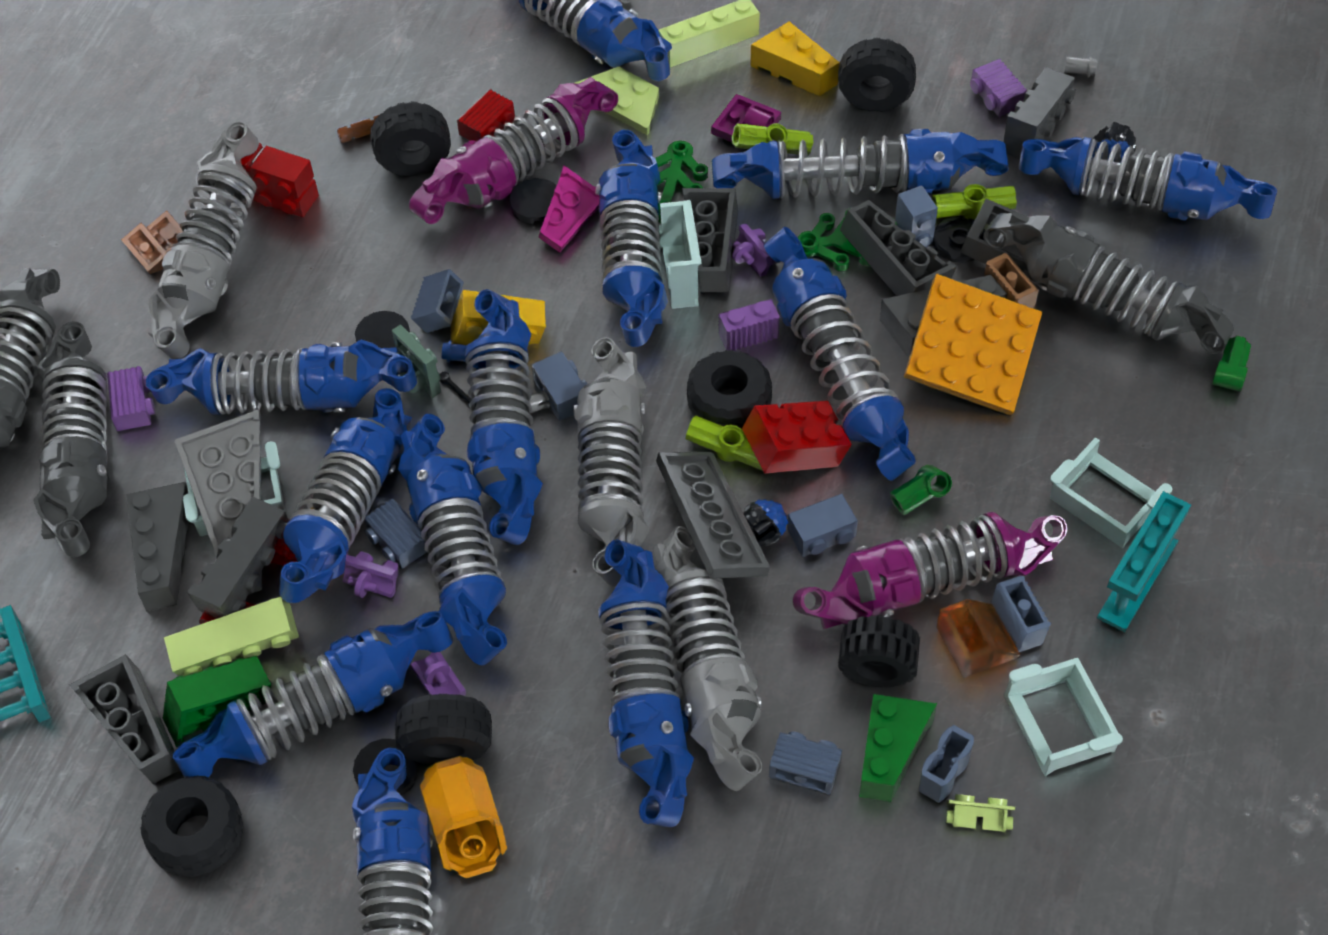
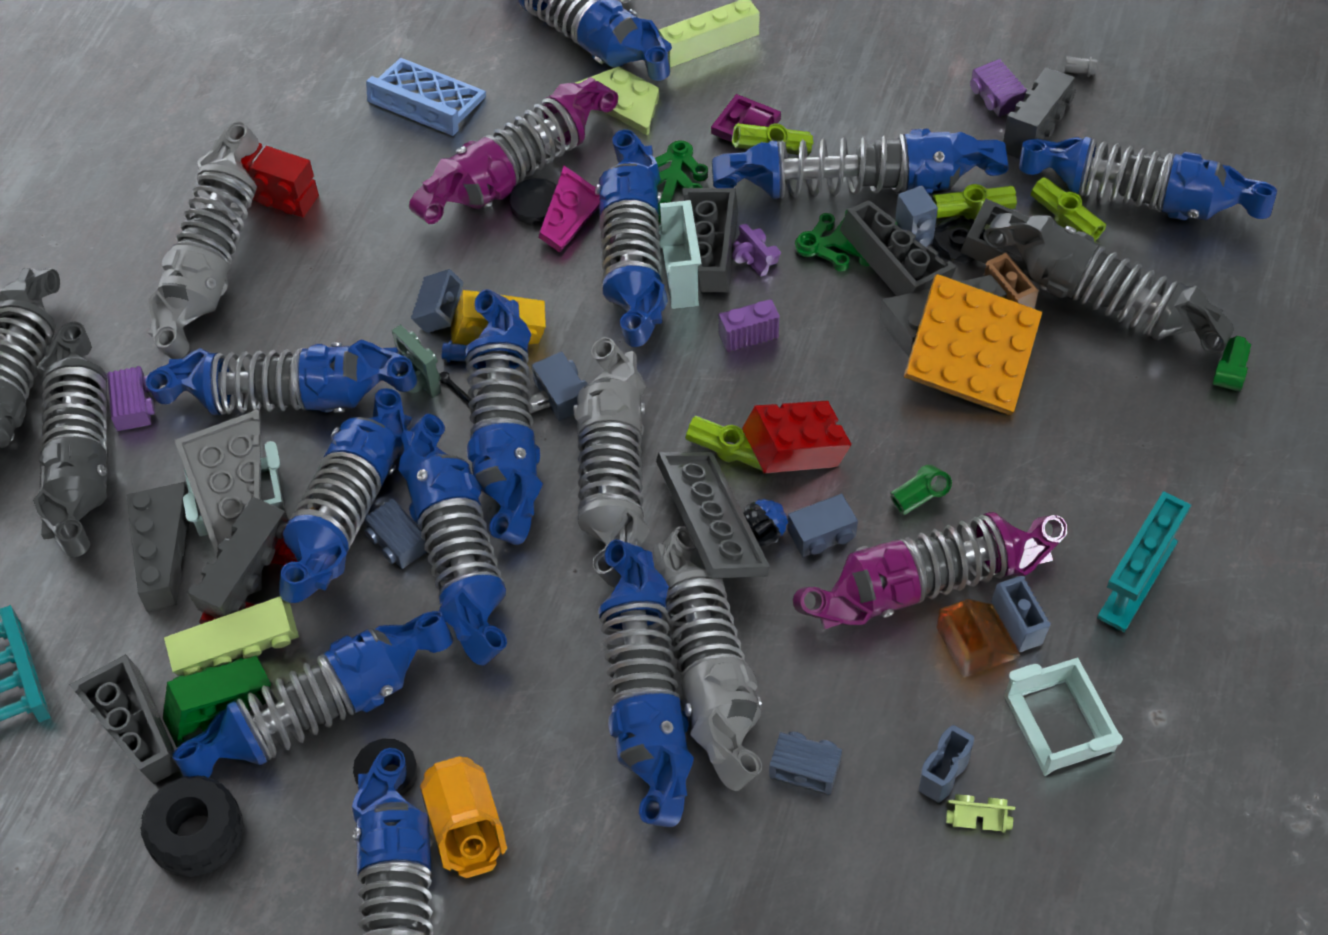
nougat slope [121,210,183,274] -> none
dark orange axle [337,115,379,143] -> none
medium lavender hips [343,551,399,598] -> none
black tile [355,311,410,348] -> none
black tyre [371,101,451,176] -> none
black tyre [395,693,492,765] -> none
medium lavender hips [411,652,466,696] -> none
red brick [457,89,515,141] -> none
black tyre [687,350,772,429] -> none
yellow wedge [750,21,840,96] -> none
piece [764,227,916,481] -> none
black tyre [838,38,916,112] -> none
black tyre [838,616,920,688] -> none
green wedge [859,694,937,802] -> none
light aqua piece [1050,437,1172,548] -> none
black piece [1093,122,1136,163] -> none
none -> light blue fence [366,58,486,136]
none -> lime piece [1030,177,1106,241]

